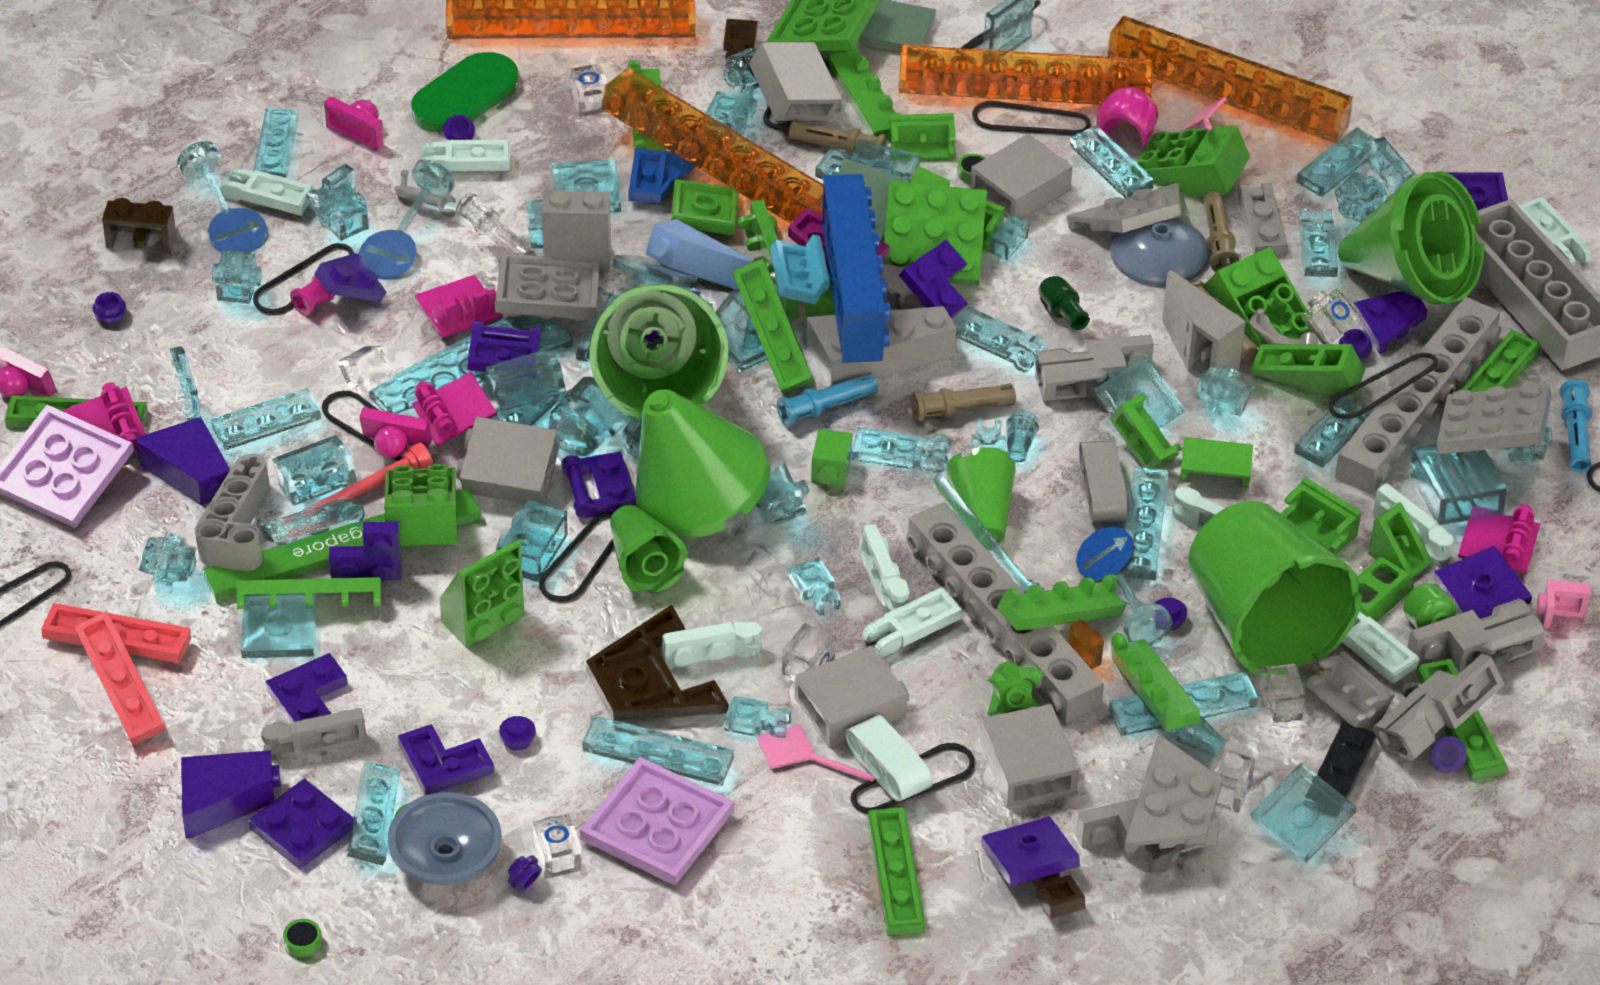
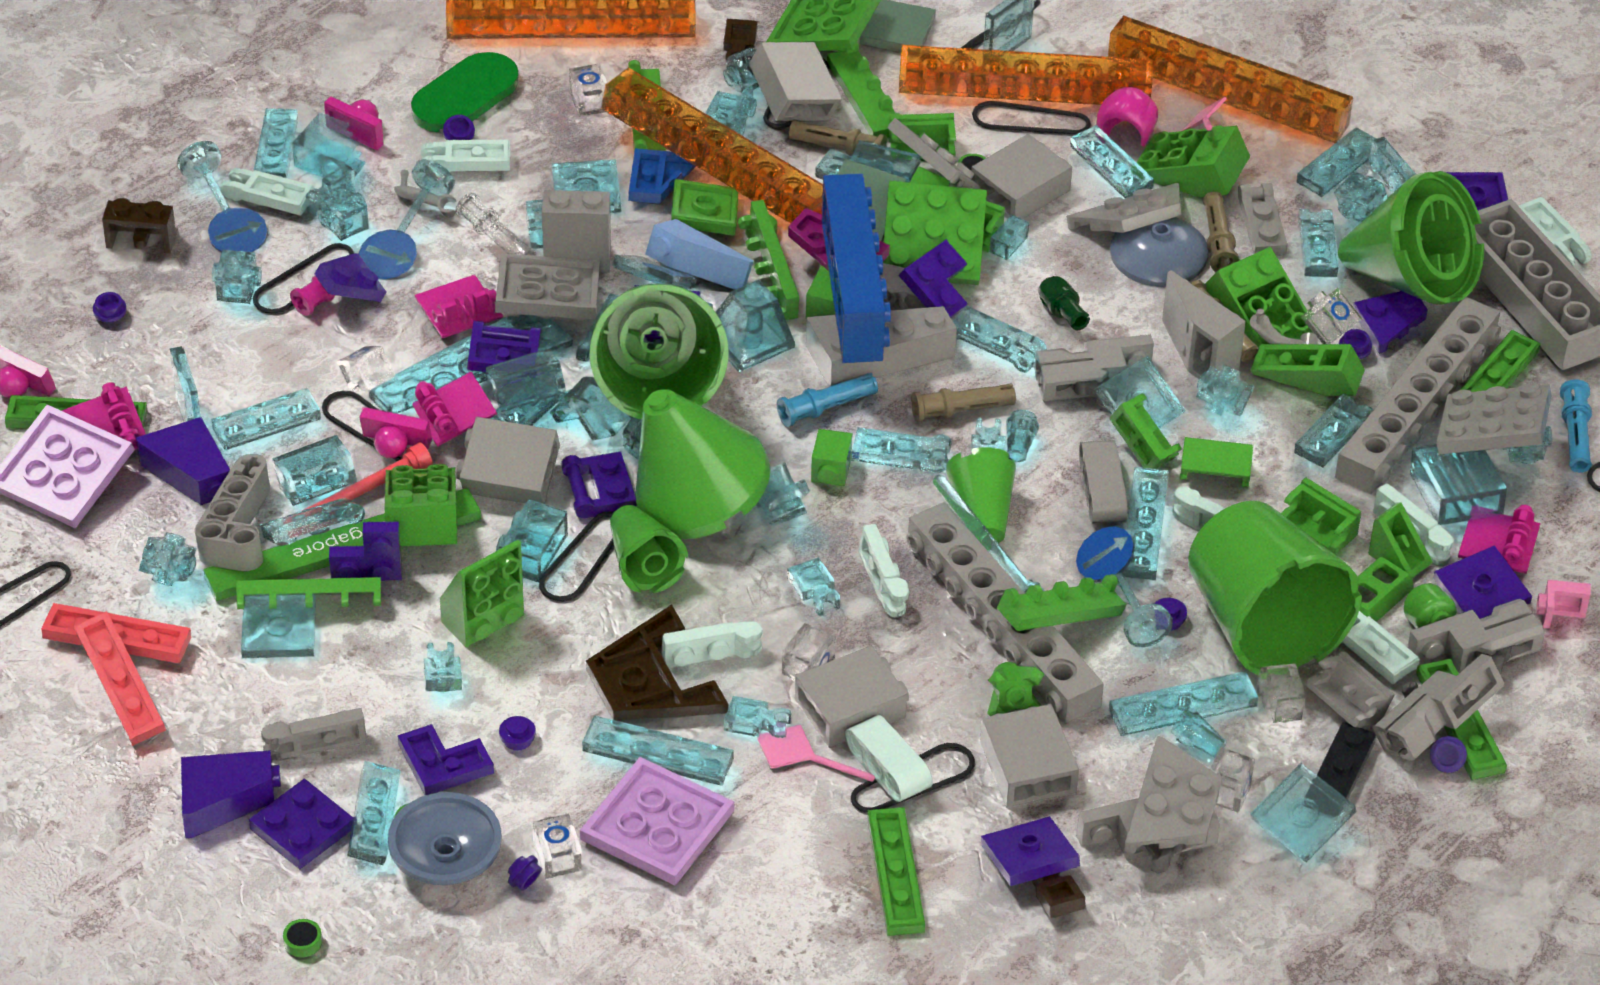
dark purple plate [265,653,348,723] -> none
clear light blue hat [548,412,604,457] -> none
bright green hinge [732,258,816,394] -> none
medium azure bracket [770,234,831,305] -> none
light aqua hinge [861,587,963,657] -> none
clear orange plate [1069,619,1104,670] -> none
bright green hinge [1111,633,1200,731] -> none
black piece [1328,353,1438,419] -> none
none -> clear light blue piece [292,113,365,186]
none -> clear light blue plate [423,642,462,692]
none -> light grey wing [887,118,981,189]

